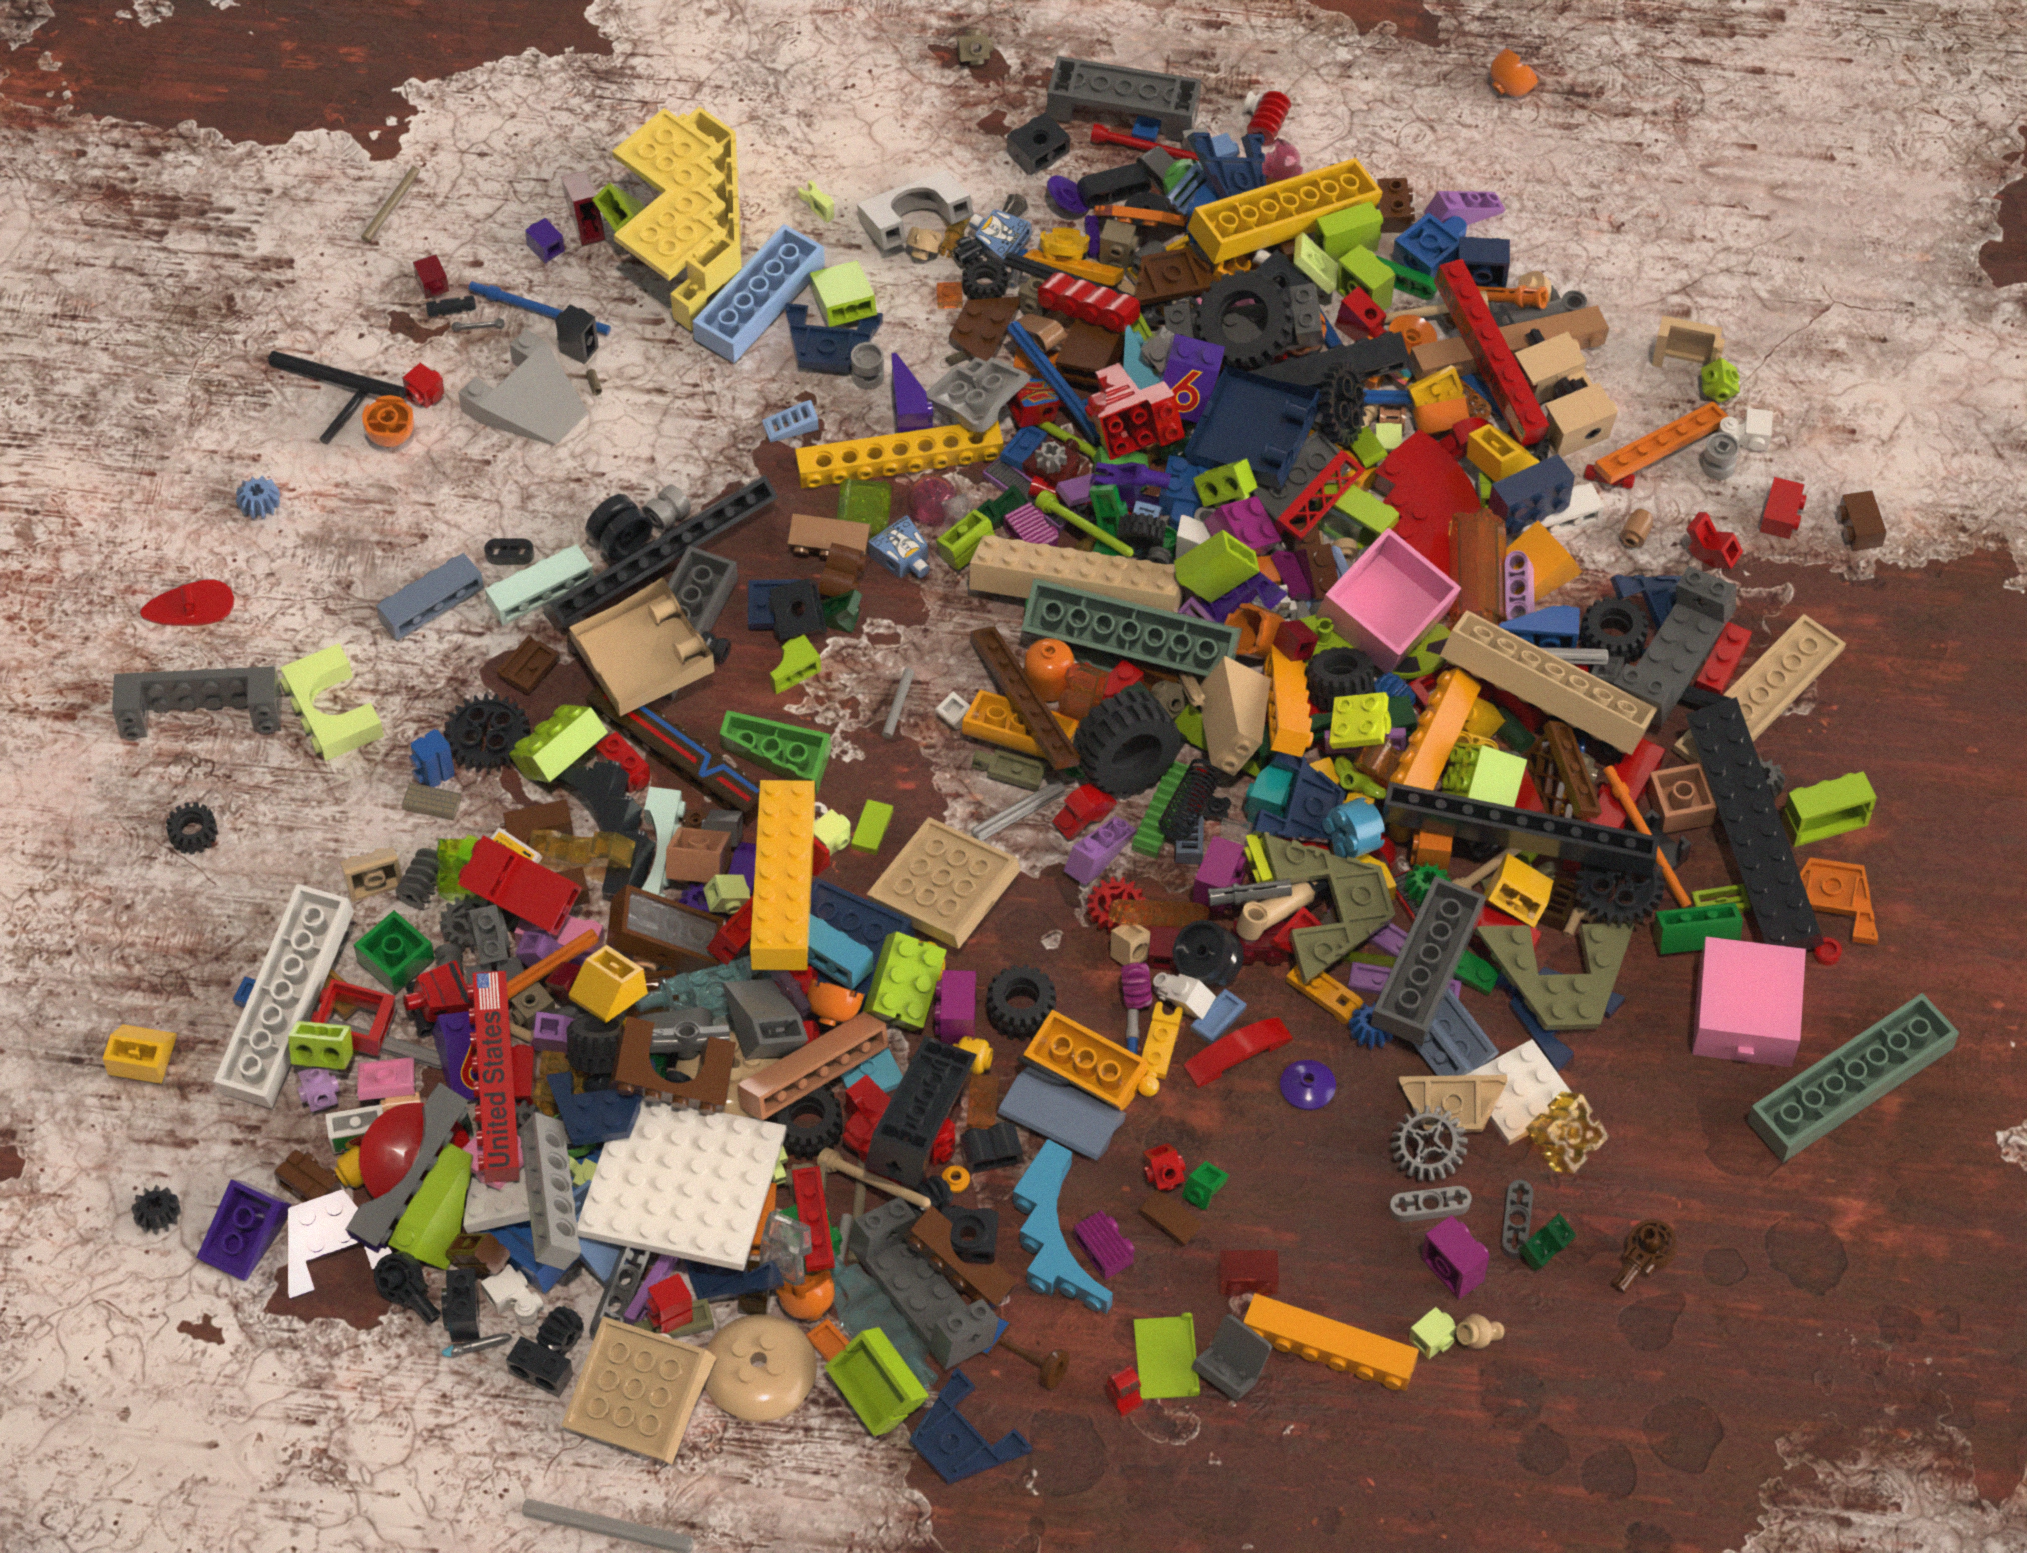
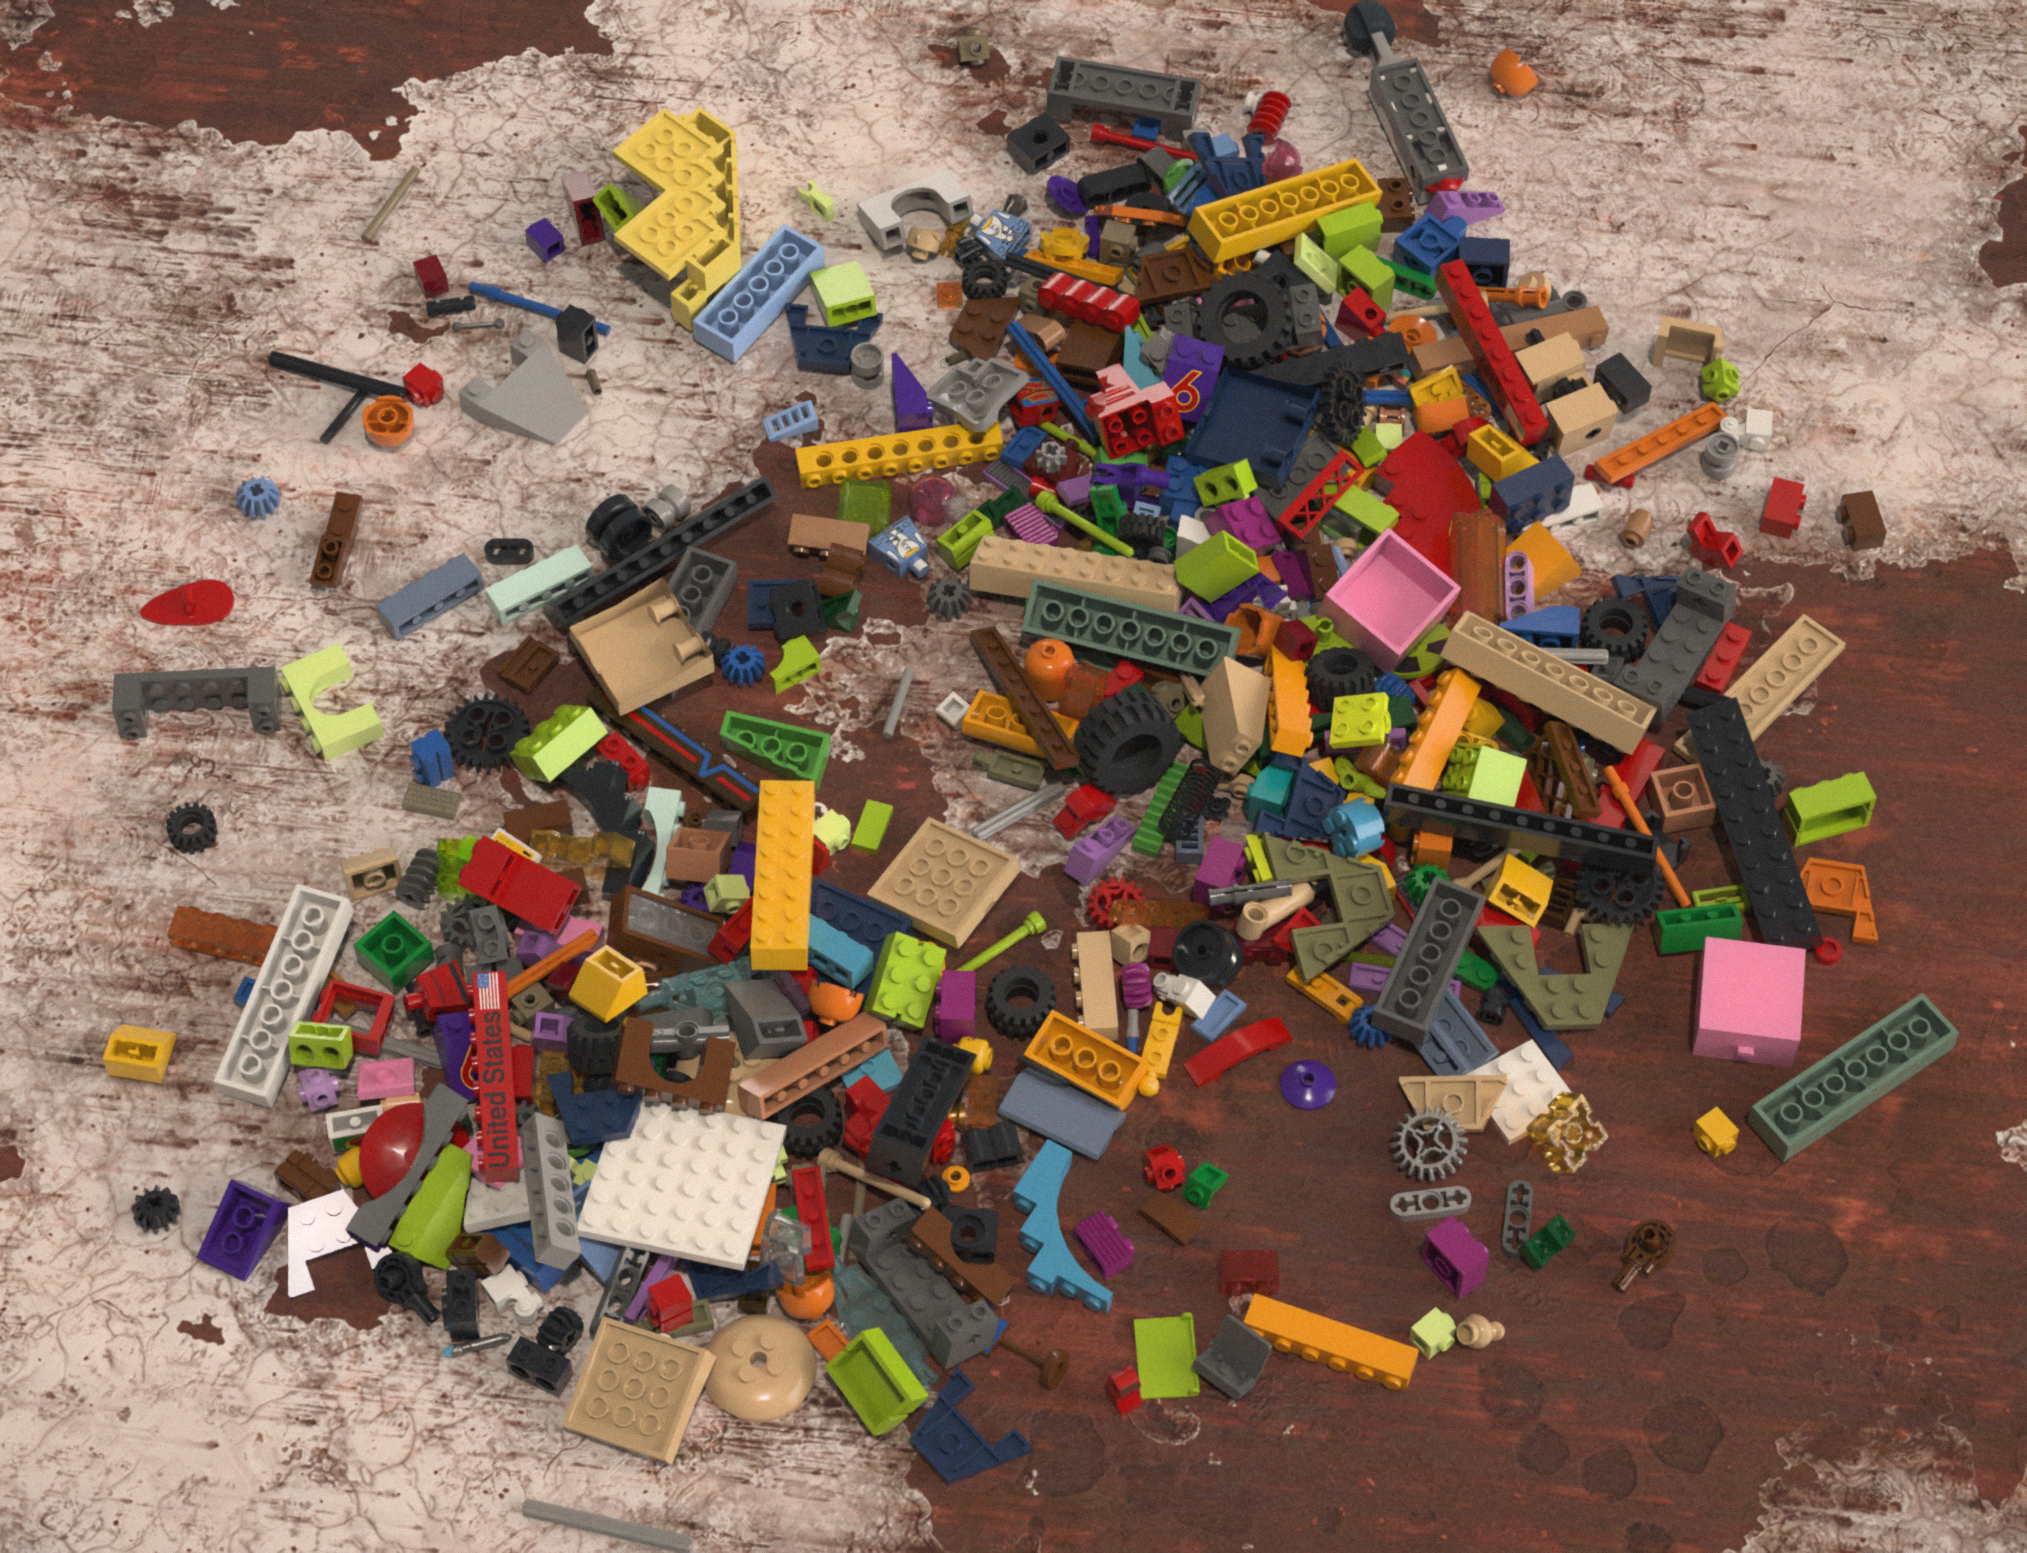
none -> clear orange brick [167,906,278,968]
none -> reddish brown slope [309,491,363,589]
none -> blue gear [720,642,766,688]
none -> dark grey gear [927,575,971,621]
none -> lime piece [934,911,1047,992]
none -> pearl gold wheel [948,1102,965,1130]
none -> tan brick [1071,931,1118,1041]
none -> tan plate [1212,769,1256,799]
none -> dark grey piece [1344,0,1469,204]
none -> black wheel [1477,987,1511,1025]
none -> black brick [1593,352,1652,415]
none -> yellow brick [1692,1107,1739,1158]

